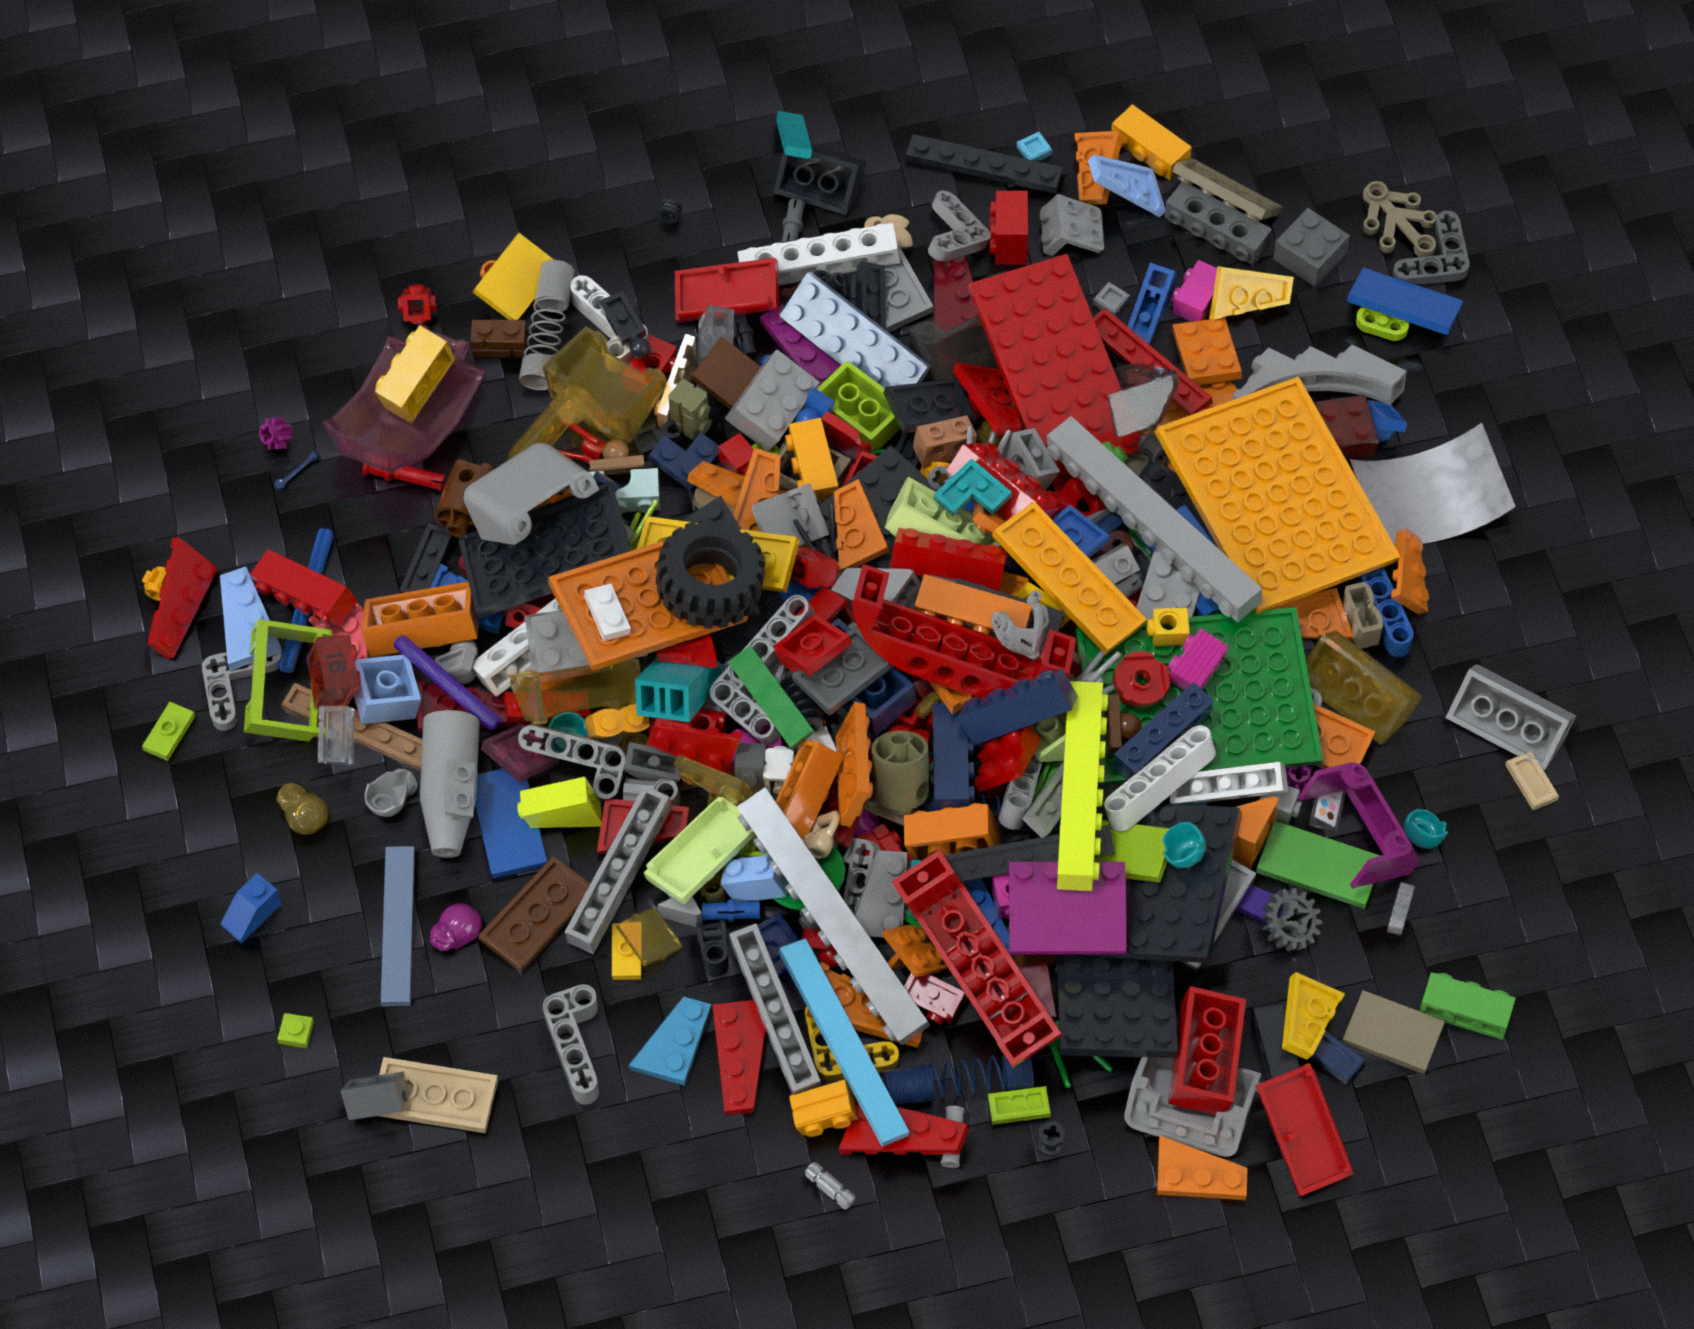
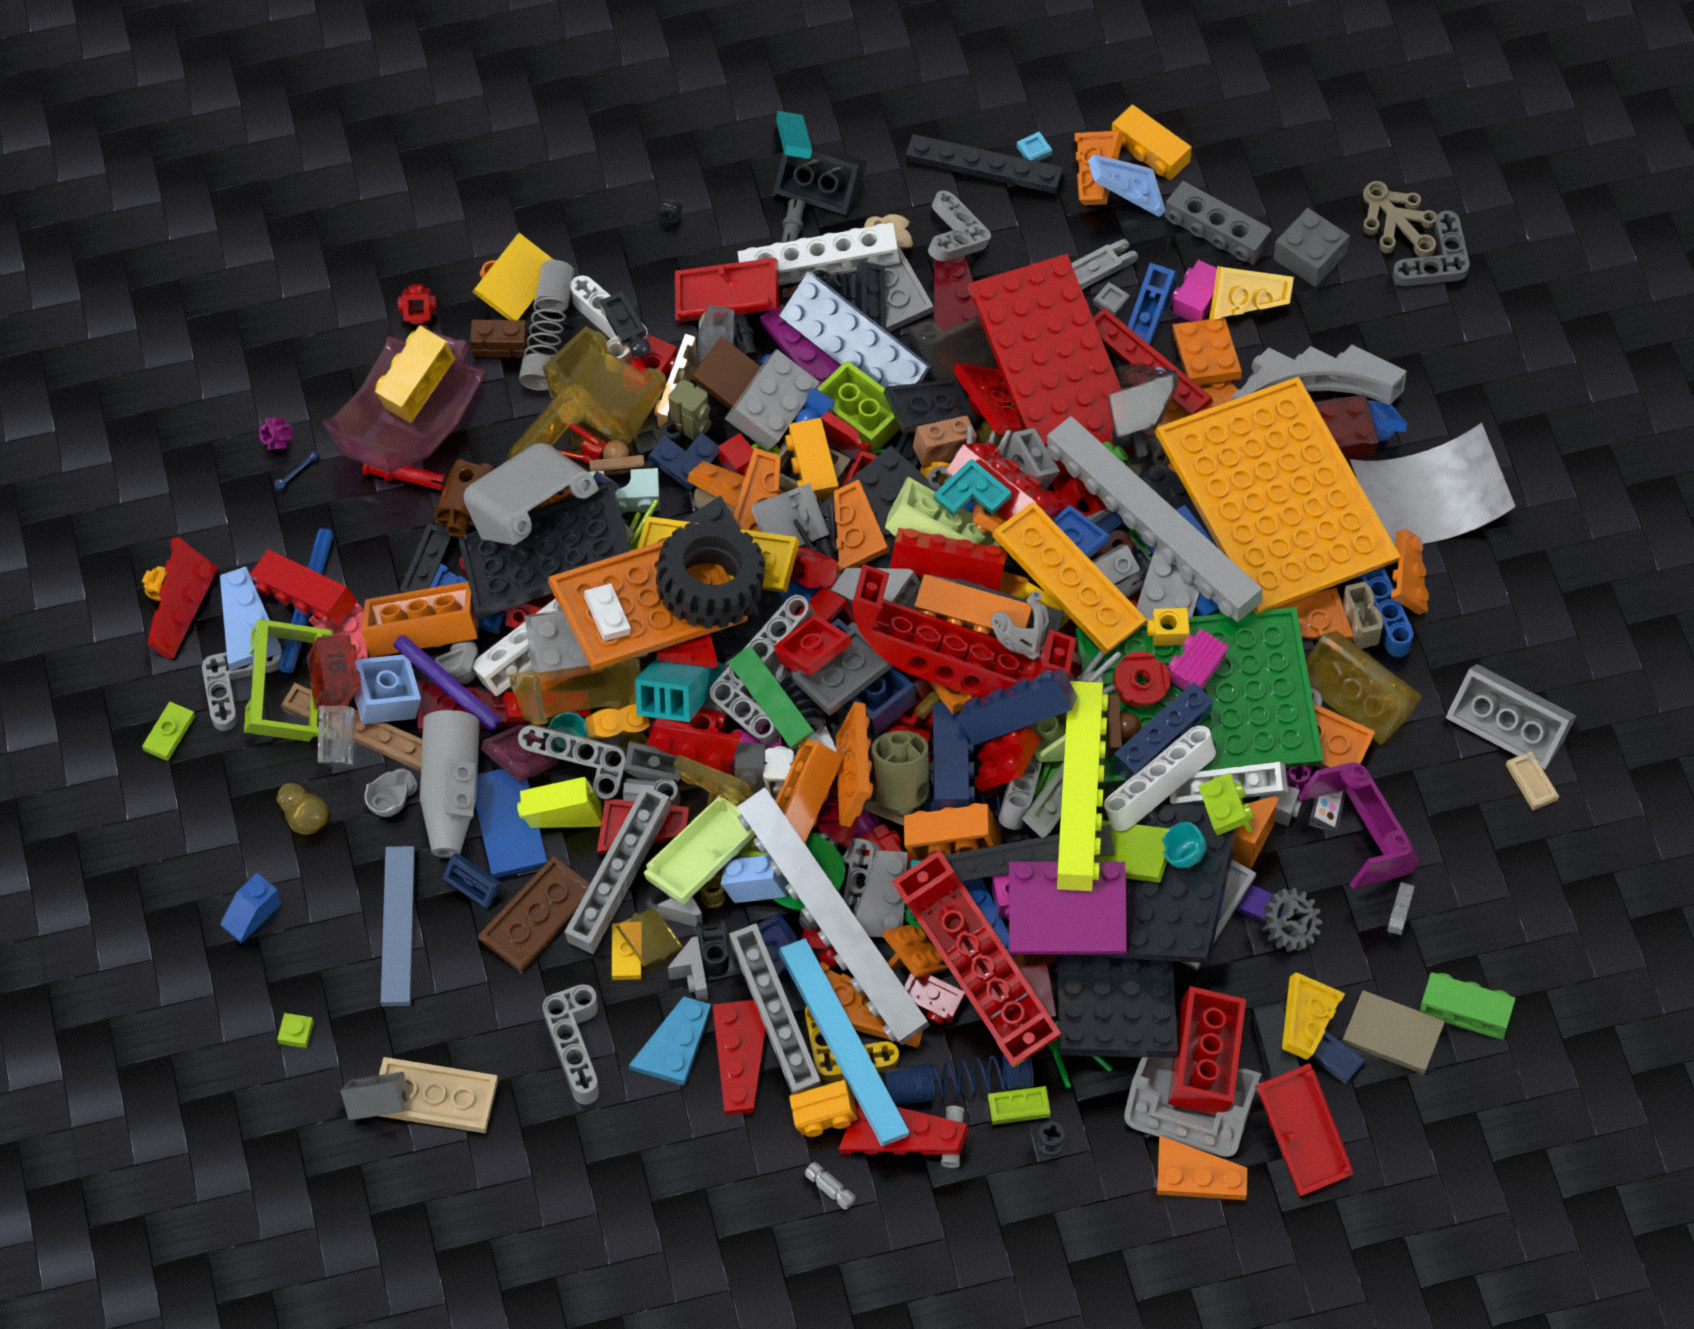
magenta hair [430,903,482,951] -> none
blue pin [702,899,760,922] -> none
tan piece [802,811,840,859] -> none
red brick [990,191,1028,264] -> none
light grey bracket [1040,194,1104,256] -> none
dark tan plate [1172,159,1282,221] -> none
bright green tile [1256,821,1380,909] -> none
blue tile [1347,268,1463,335] -> none
lime plate [1356,307,1409,341] -> none
teal hair [1404,809,1448,849] -> none
none -> dark blue tile [442,853,501,909]
none -> light grey slope [668,937,708,1001]
none -> light grey hinge [1071,239,1138,289]
none -> black tile [1110,403,1148,463]
none -> lime bracket [1198,773,1255,836]

